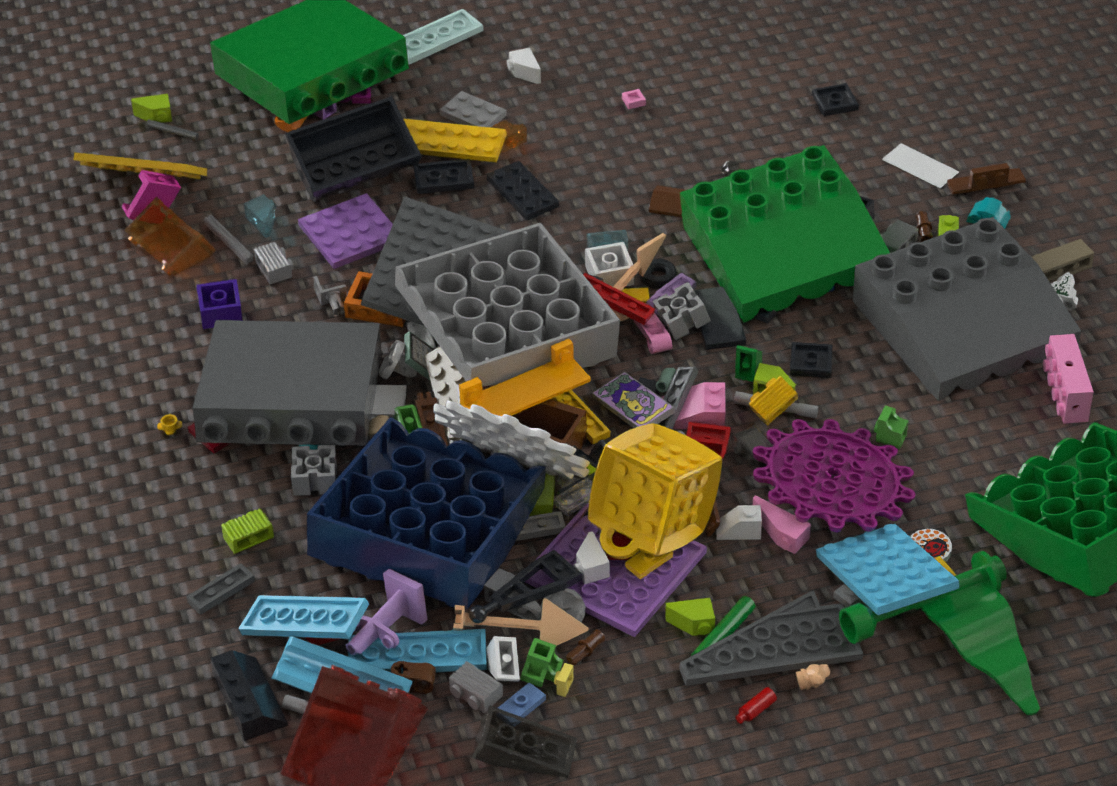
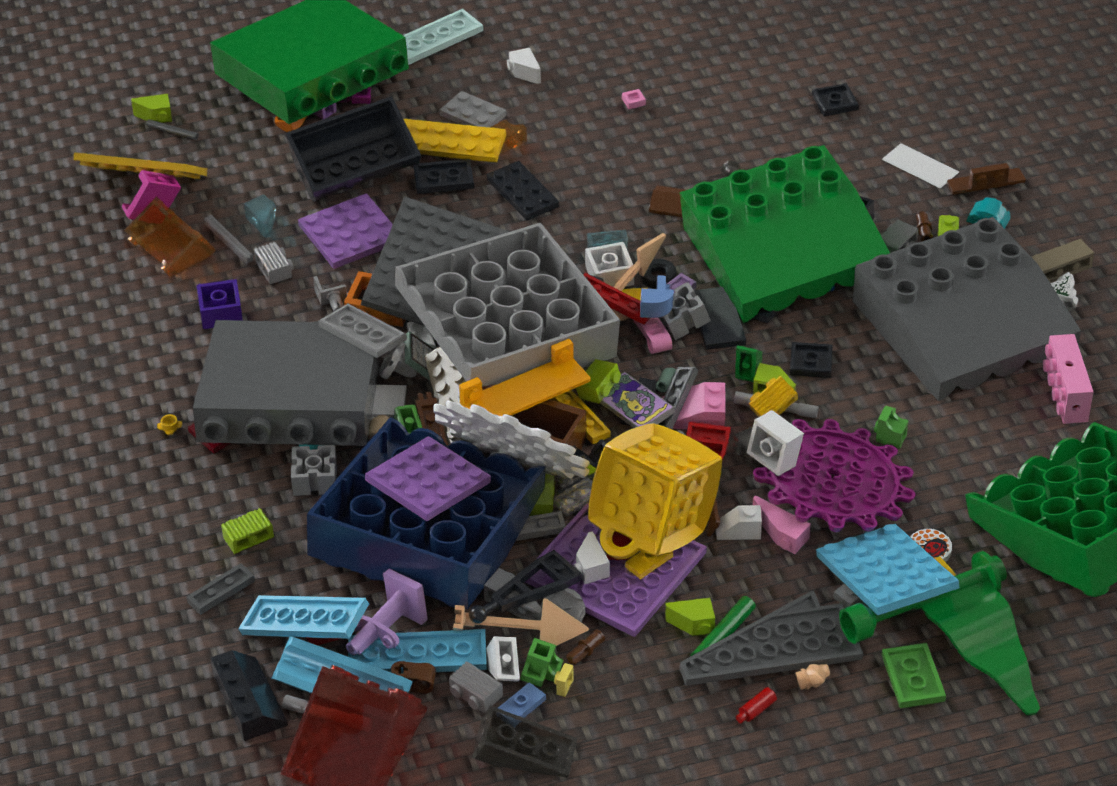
none -> light grey tile [318,303,407,358]
none -> medium lavender plate [365,436,491,521]
none -> lime brick [576,359,621,404]
none -> medium blue brick [640,275,674,318]
none -> white brick [747,410,804,476]
none -> bright green plate [882,643,946,708]

